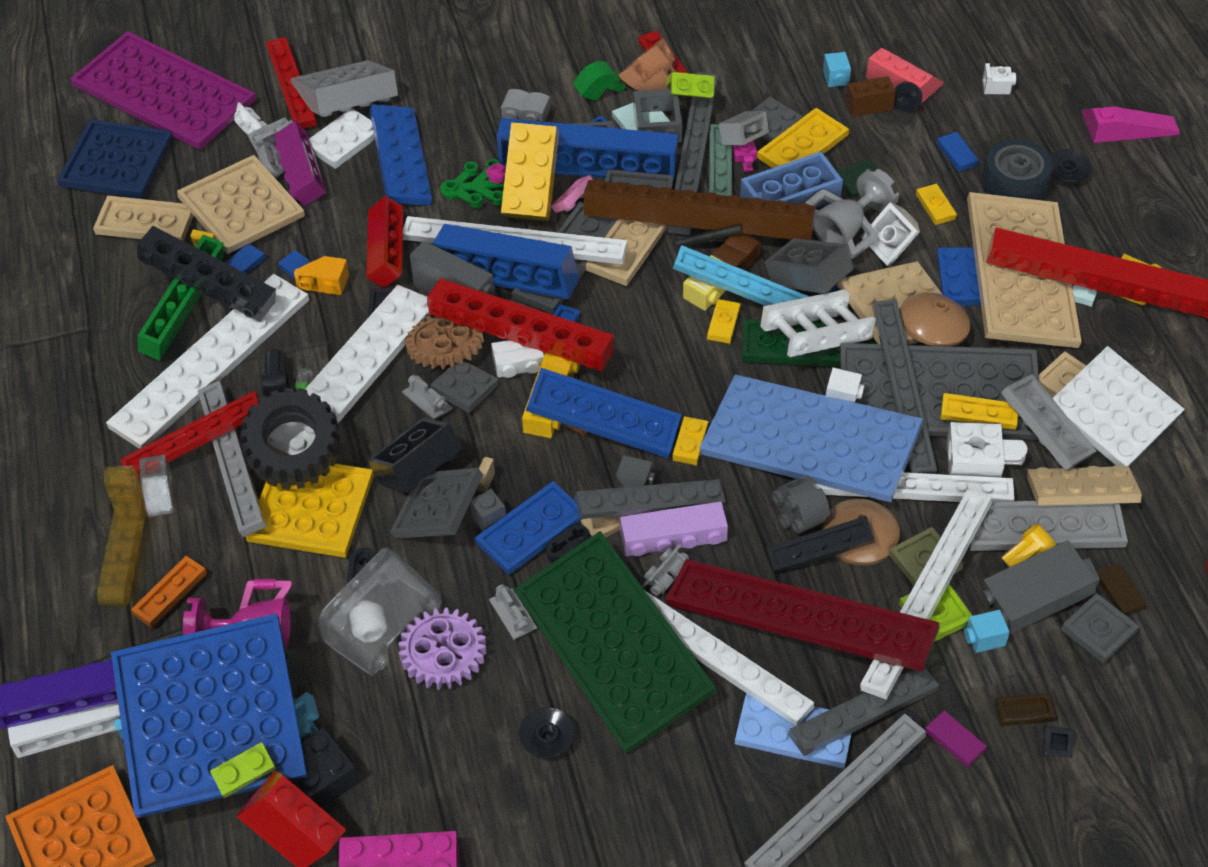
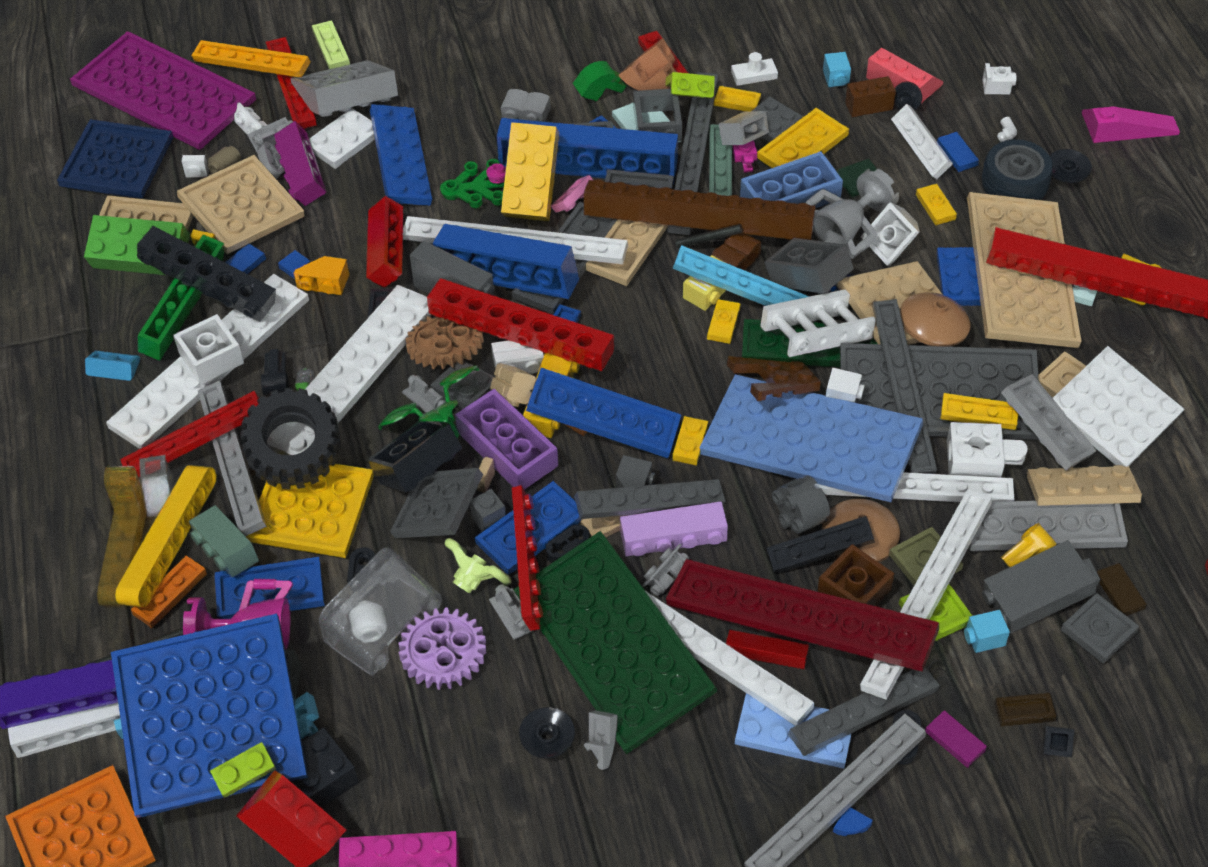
none -> bright green brick [84,215,190,275]
none -> dark azure slope [85,350,140,381]
none -> yellow beam [115,465,216,607]
none -> white brick [174,314,244,385]
none -> white plate [182,155,209,177]
none -> sand green brick [189,505,259,578]
none -> light orange plate [191,40,311,78]
none -> dark tan brick [208,146,241,174]
none -> blue plate [215,557,325,619]
none -> yellowish green plate [312,20,350,69]
none -> green plant [378,365,479,437]
none -> yellowish green piece [445,538,512,593]
none -> medium lavender brick [455,389,558,490]
none -> tan brick [490,363,536,407]
none -> red plate [512,485,543,631]
none -> light grey slope [584,710,617,770]
none -> yellow tile [714,86,761,111]
none -> red slope [726,630,809,669]
none -> reddish brown wing [727,356,821,401]
none -> white tile [731,52,778,86]
none -> reddish brown brick [817,544,895,606]
none -> blue tile [833,807,873,836]
none -> white plate [891,104,953,179]
none -> white arm [997,117,1017,142]

